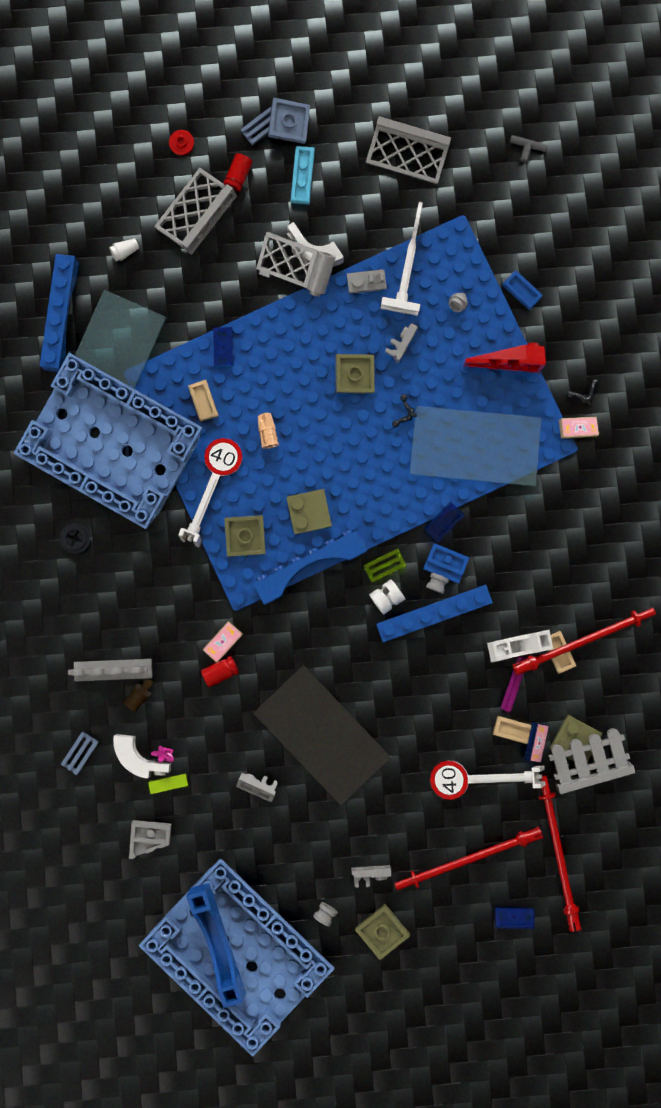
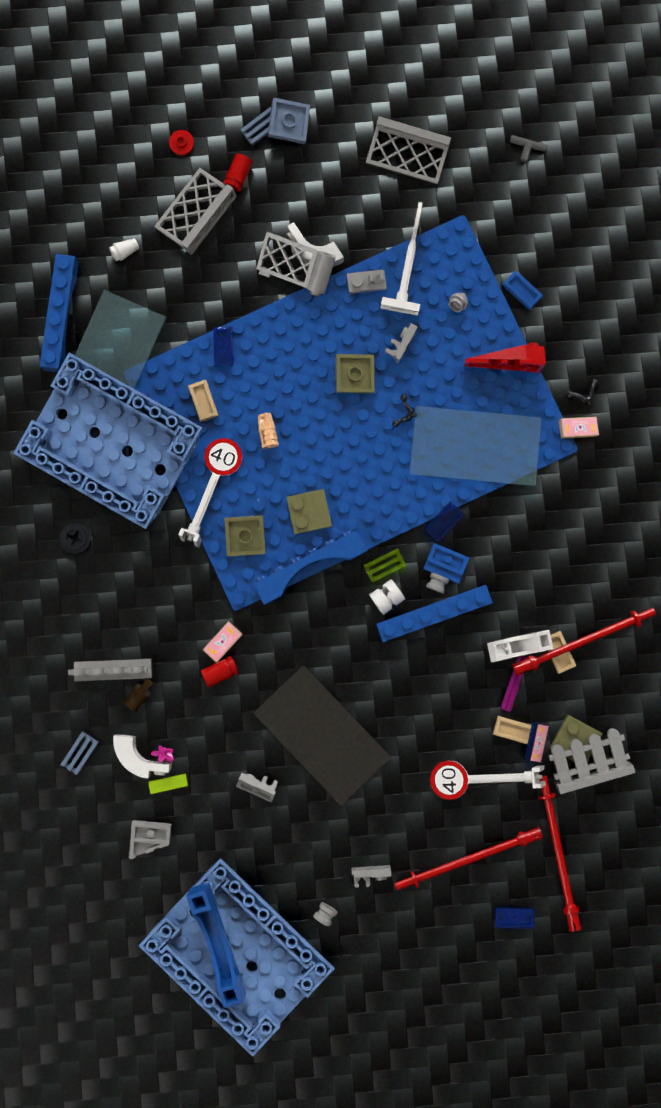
medium azure tile [291,146,315,205] -> none
olive plate [355,904,410,960] -> none

